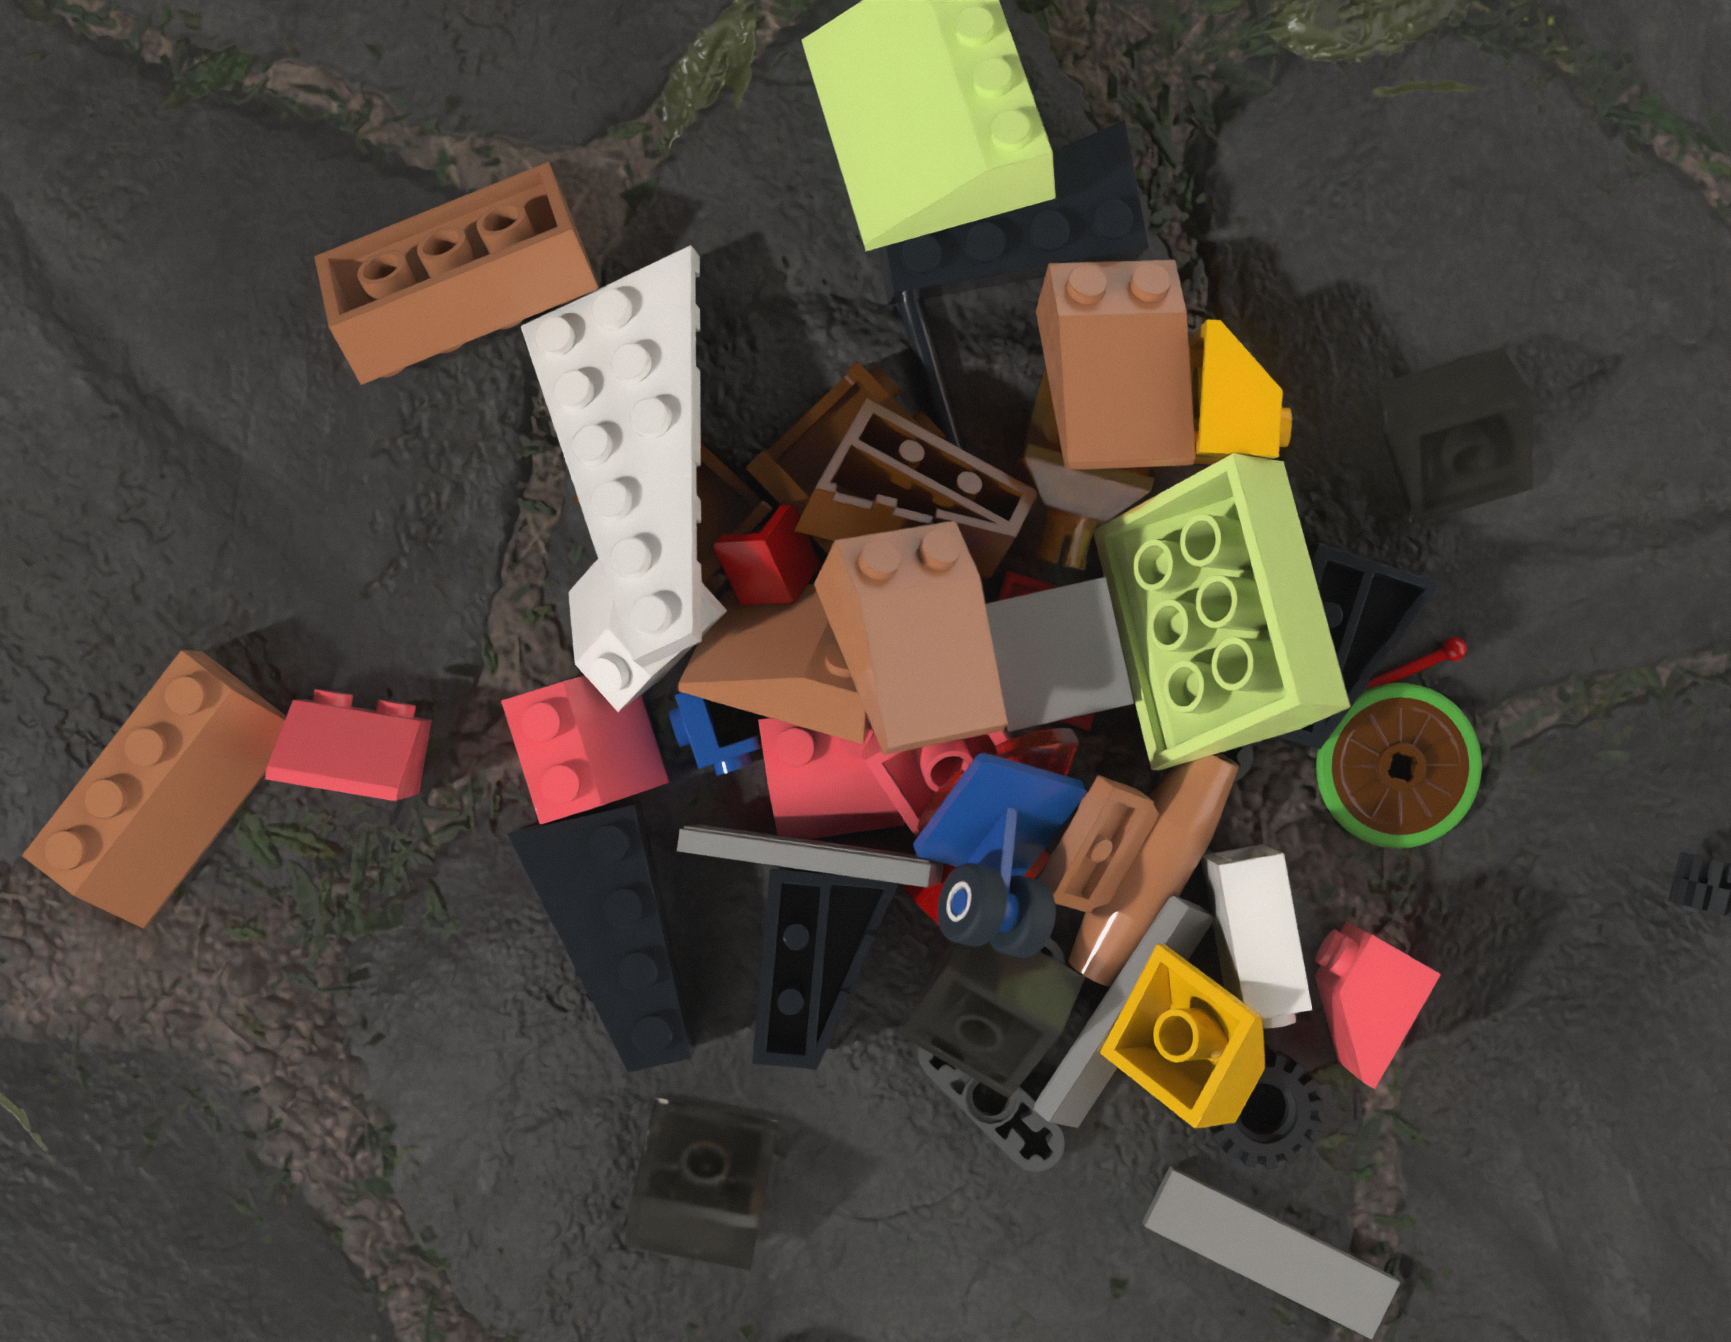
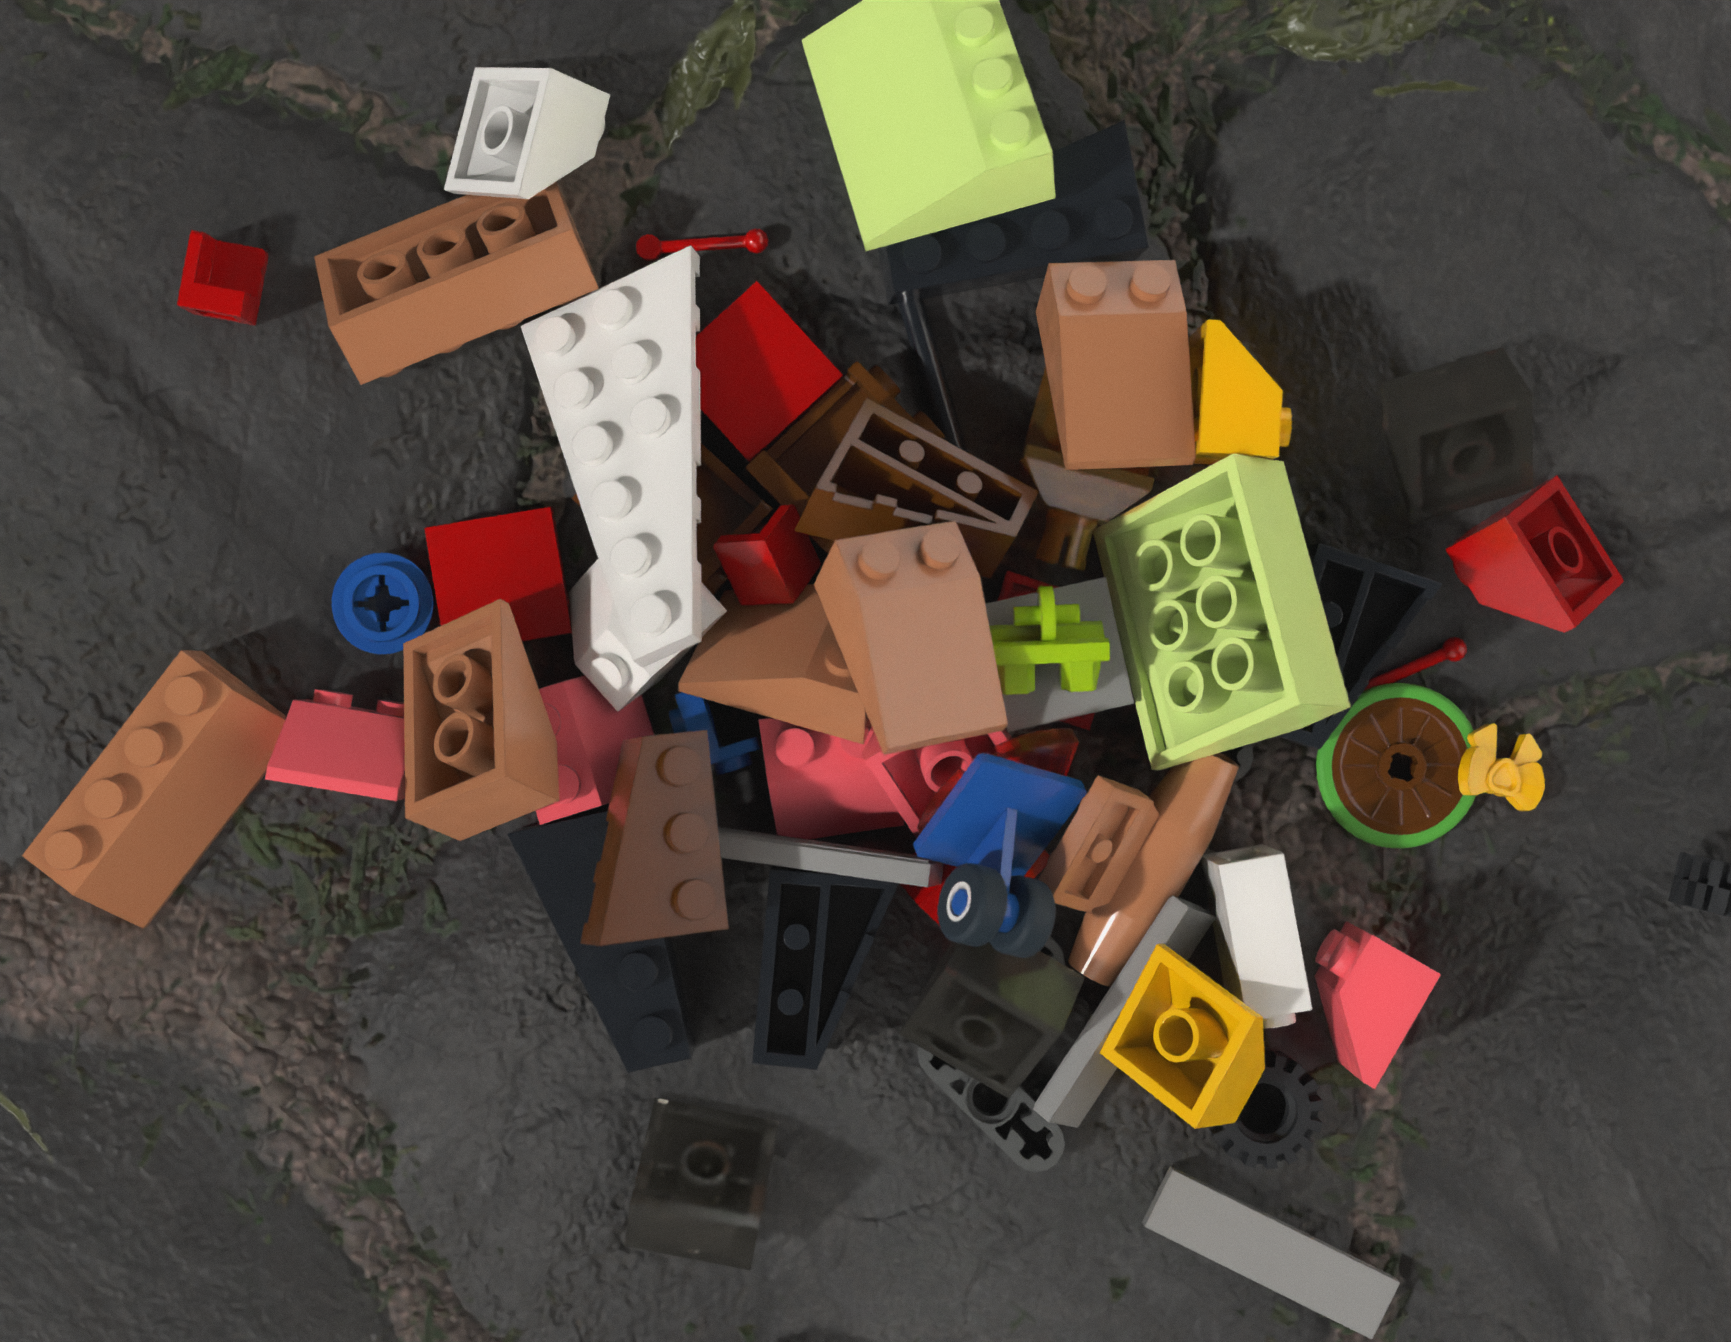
none -> red panel [177,230,269,326]
none -> blue gear [331,553,436,654]
none -> nougat slope [403,599,559,841]
none -> red tile [424,507,572,642]
none -> white slope [444,67,610,199]
none -> reddish brown wedge [580,730,729,946]
none -> red hinge [636,228,769,261]
none -> red tile [696,281,843,463]
none -> lime hips [989,586,1110,695]
none -> red slope [1445,475,1624,633]
none -> yellow piece [1458,723,1545,811]

